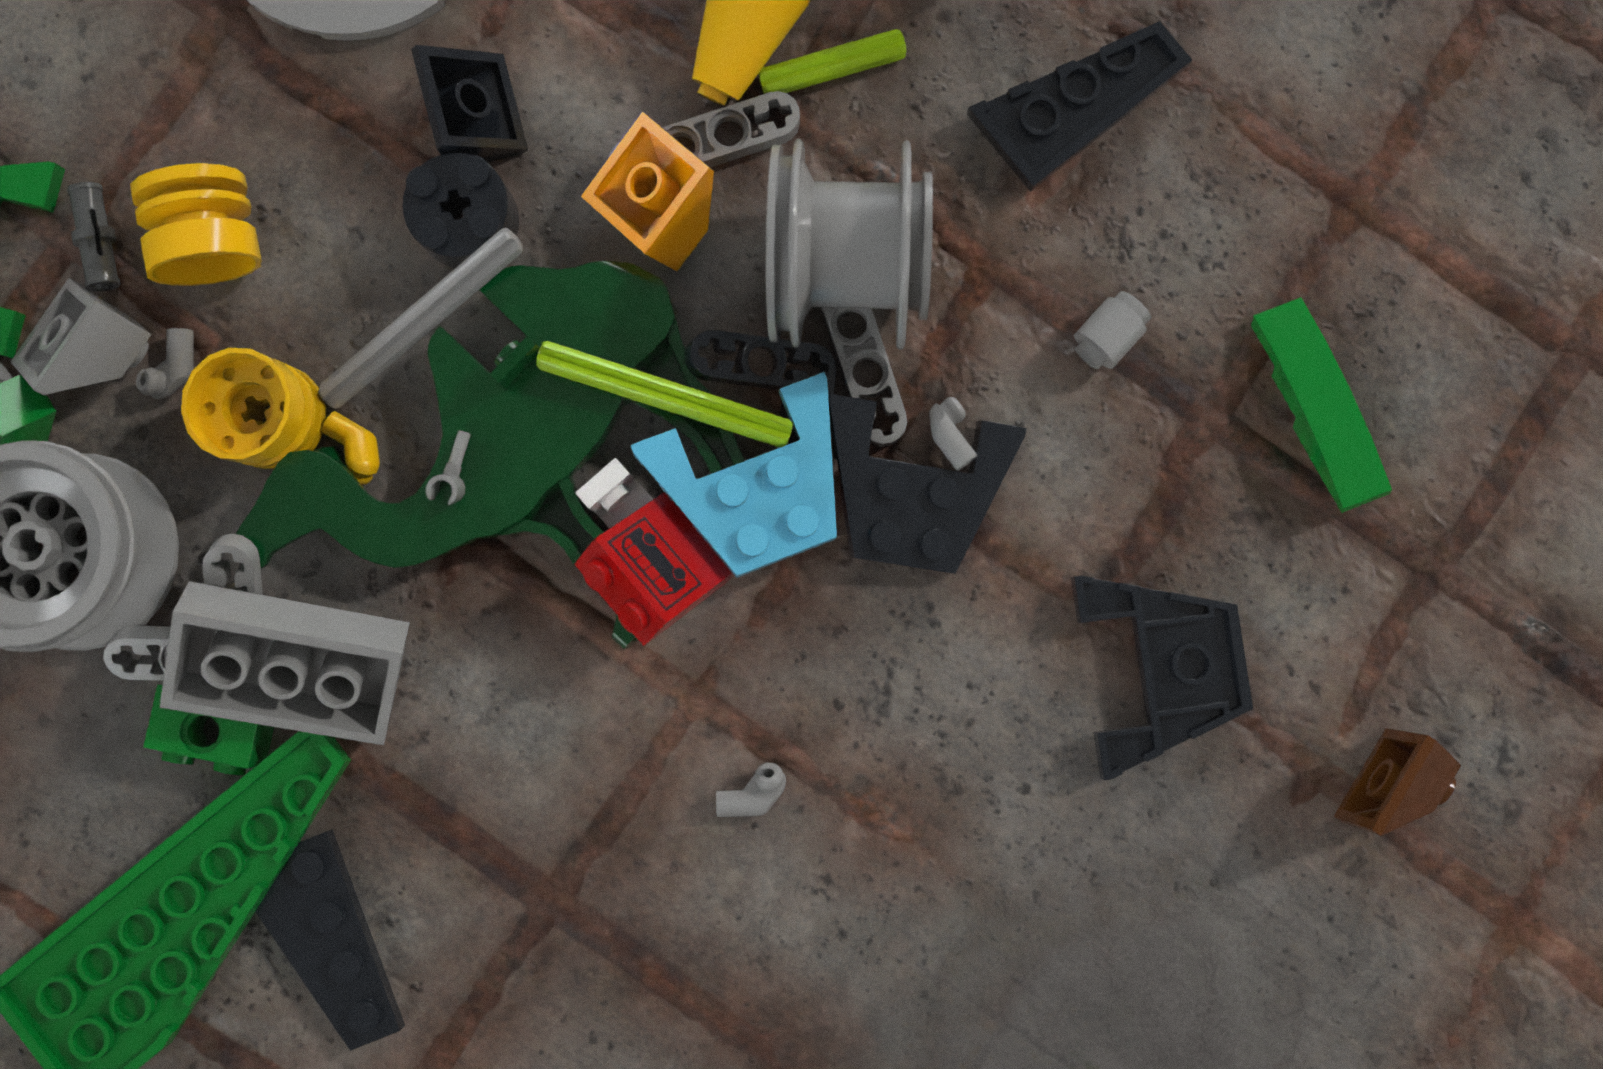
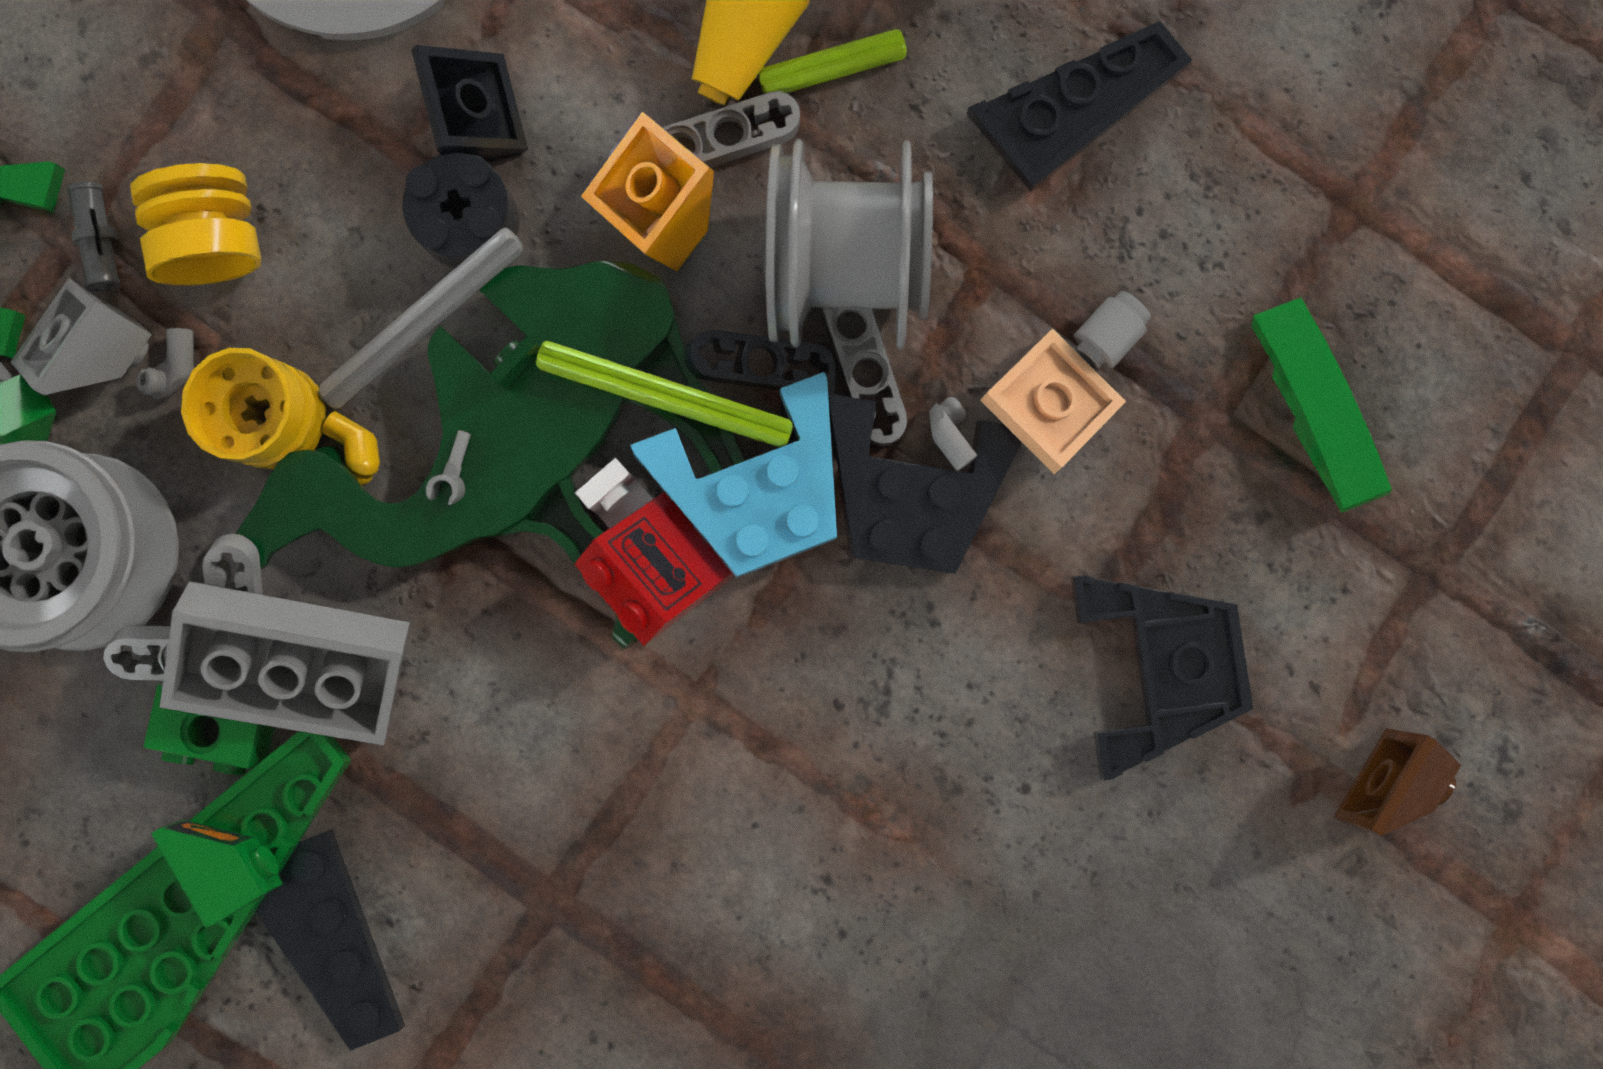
light grey arm [716,762,786,817] -> none
none -> green slope [151,819,283,929]
none -> light nougat plate [980,328,1126,474]

